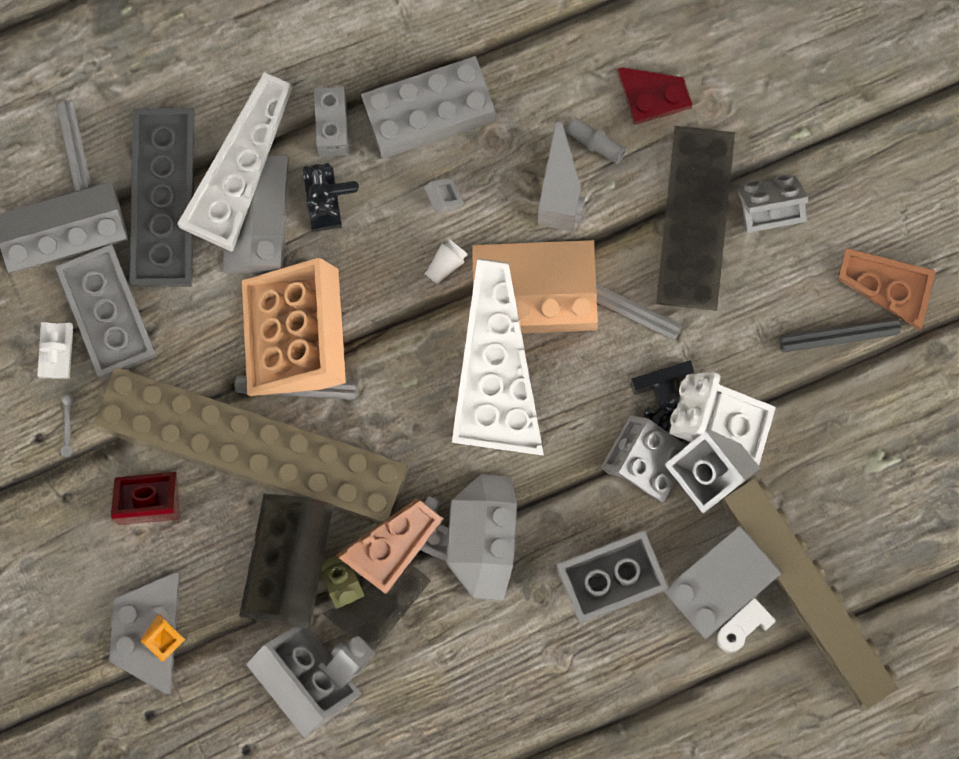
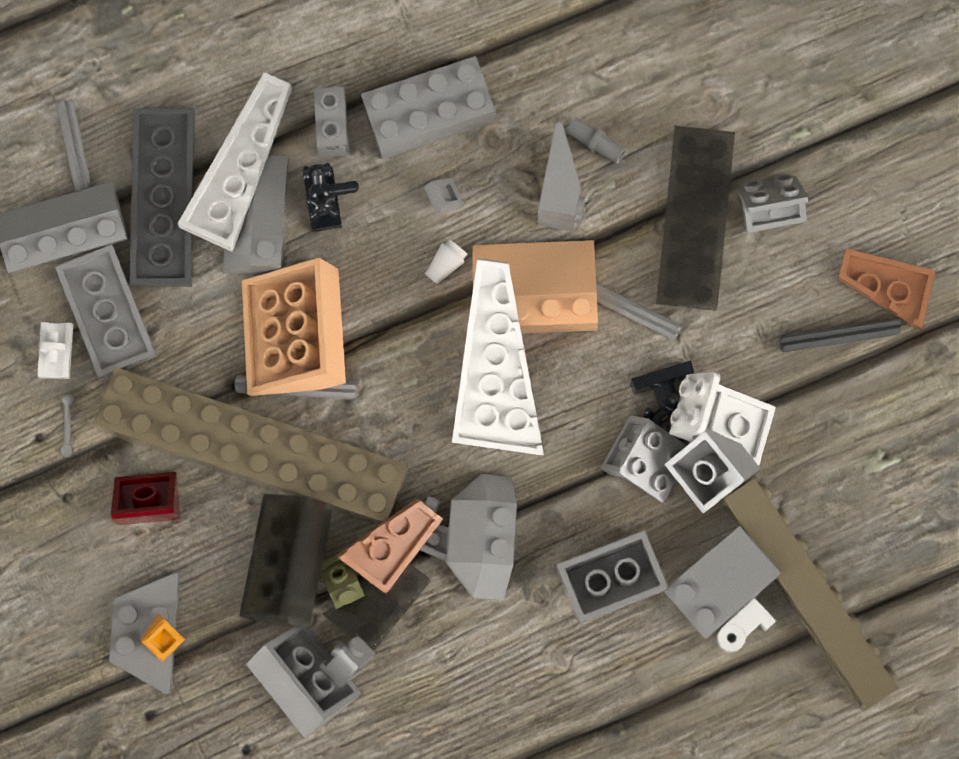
dark red wing [617,67,692,125] -> none

